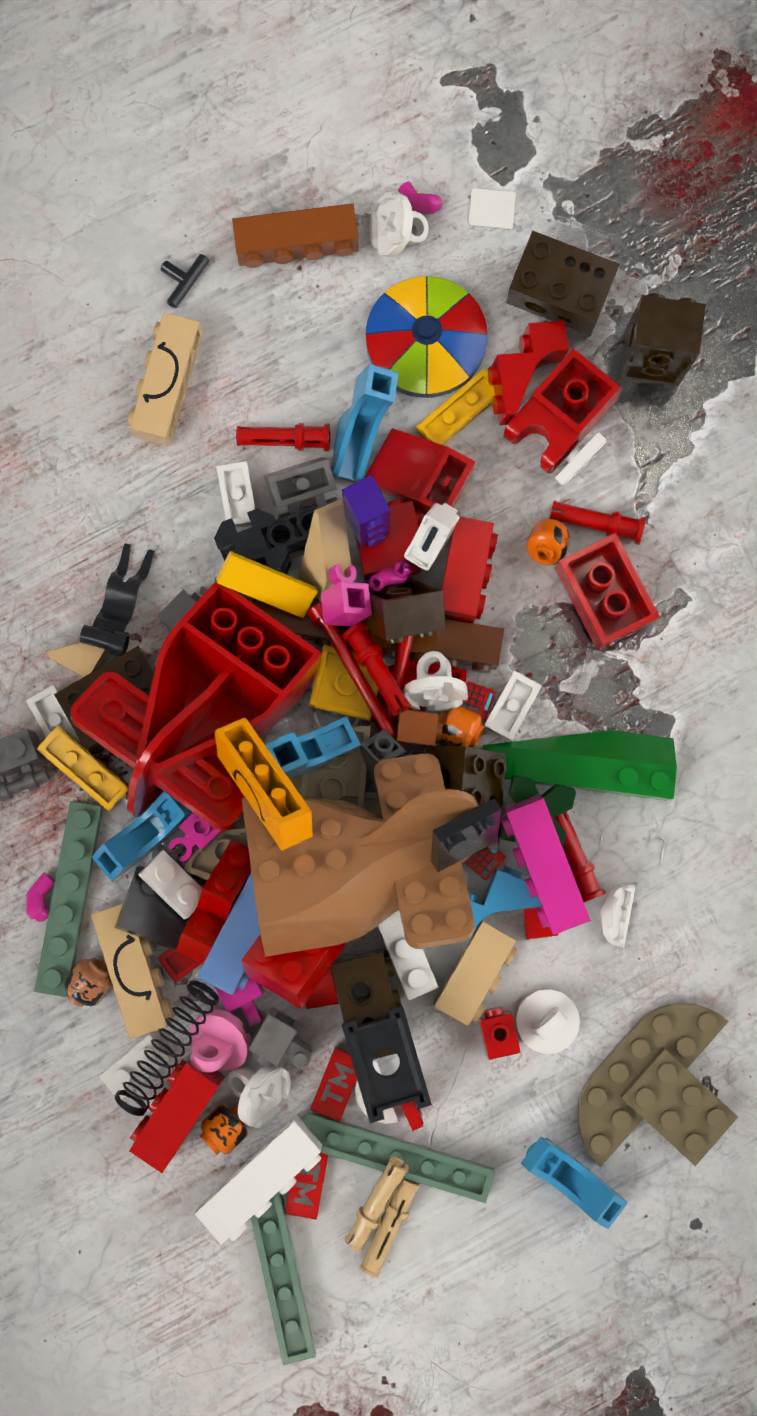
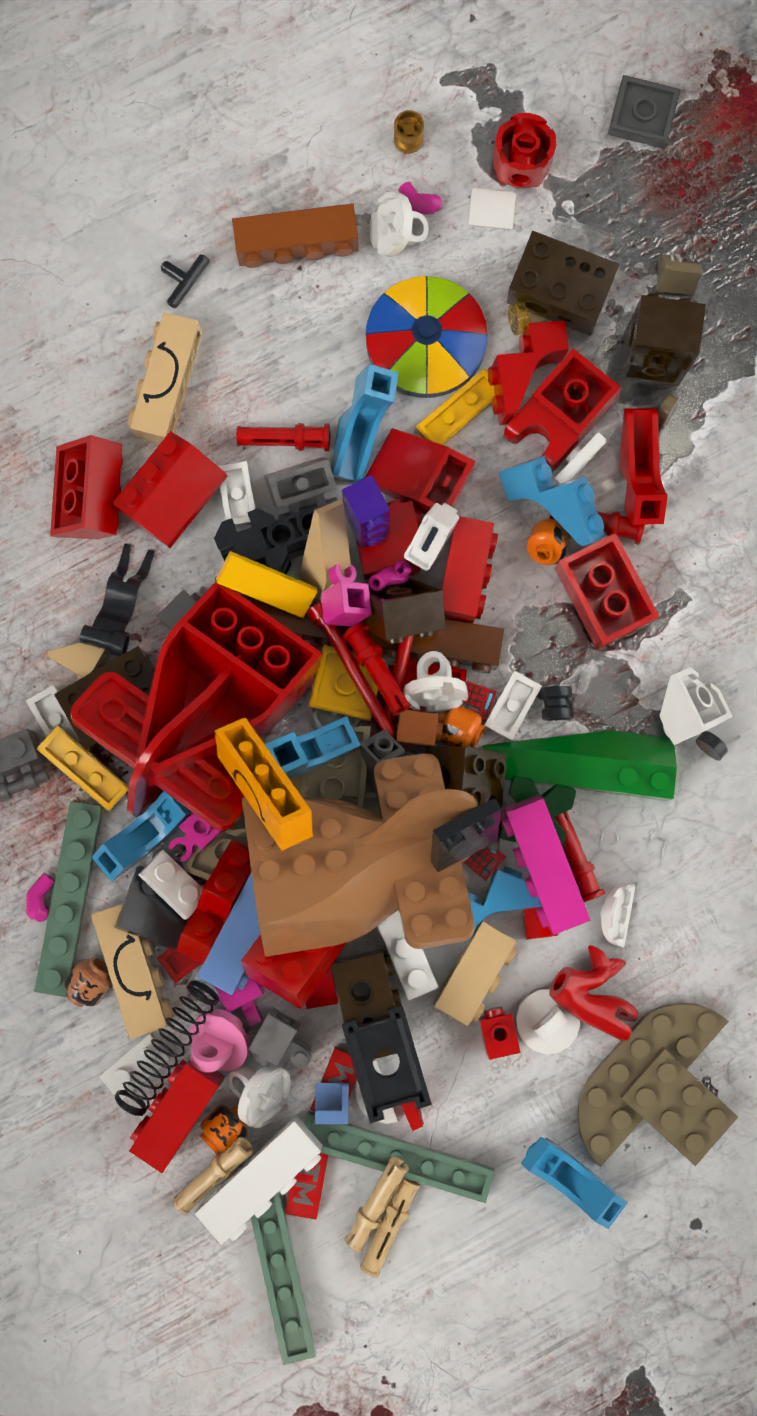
none -> red slope [50,435,123,539]
none -> red slope [112,431,228,548]
none -> tan pin [173,1137,253,1214]
none -> medium blue panel [315,1083,349,1124]
none -> pearl gold wheel [394,110,424,154]
none -> red brick [493,113,557,188]
none -> dark azure arch [498,456,605,546]
none -> clear yellow tile [508,302,530,336]
none -> black wheel [540,686,574,721]
none -> red piece [549,945,639,1041]
none -> dark grey tile [607,75,681,149]
none -> red arch [618,408,668,525]
none -> dark tan tile [657,254,702,295]
none -> dark tan tile [657,394,680,426]
none -> white slope [660,667,733,745]
none -> black tile [695,731,728,761]

